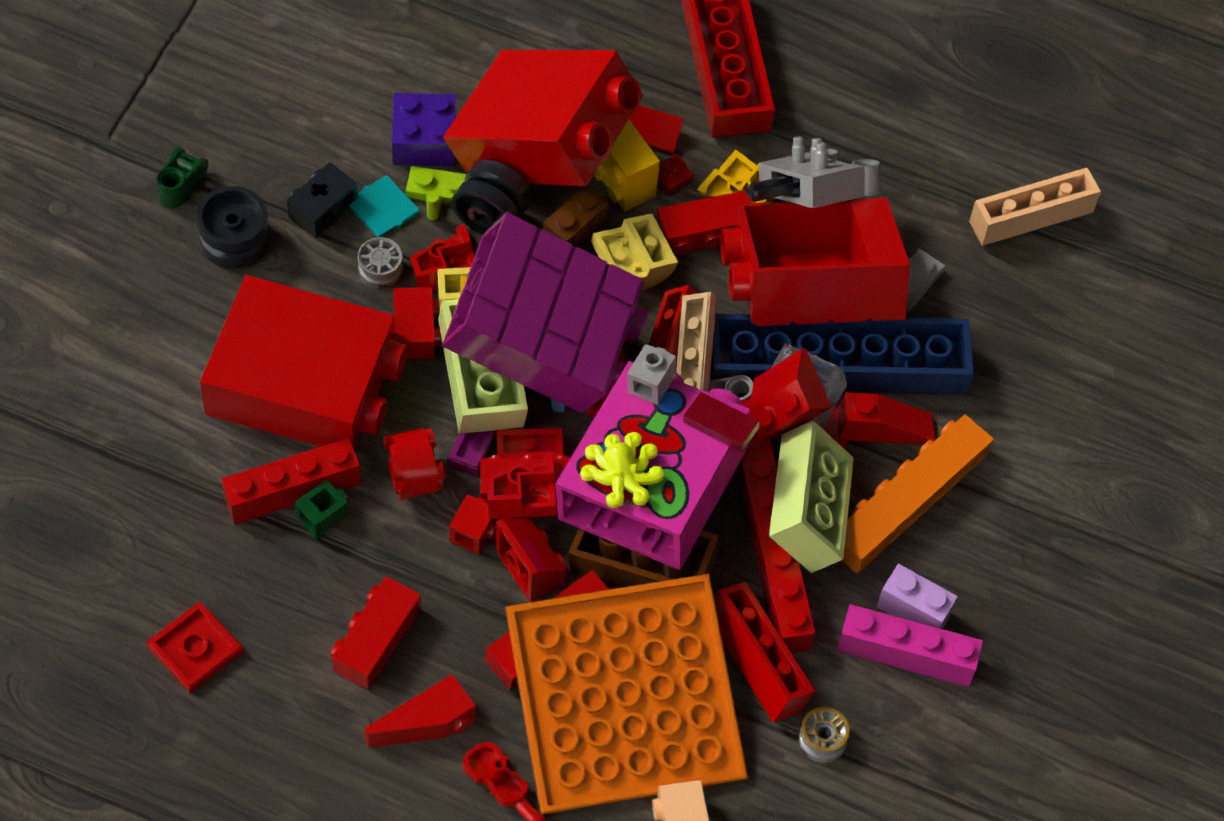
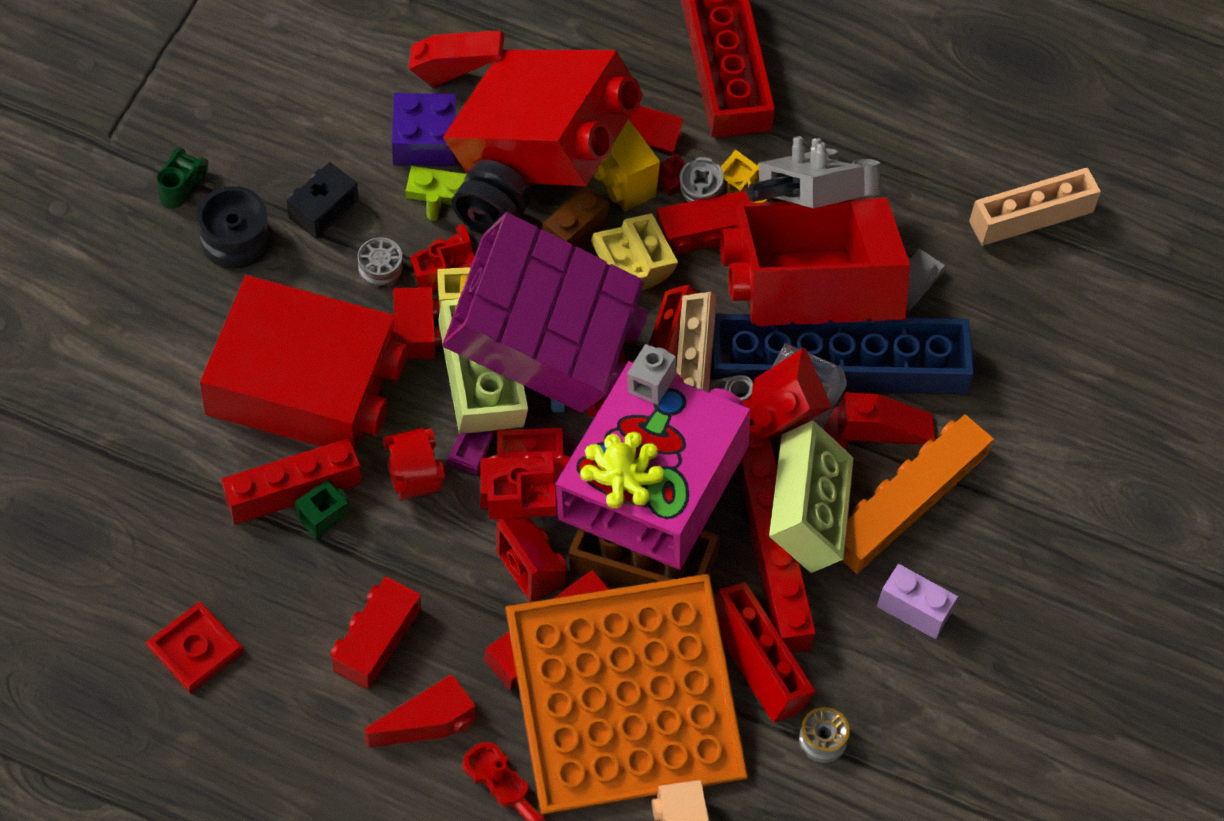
teal piece [350,175,420,238] -> none
red brick [449,494,497,555] -> none
dark red tile [683,392,760,452] -> none
dark pink brick [837,604,983,687] -> none
none -> red slope [409,30,505,88]
none -> light grey wheel [680,157,724,202]

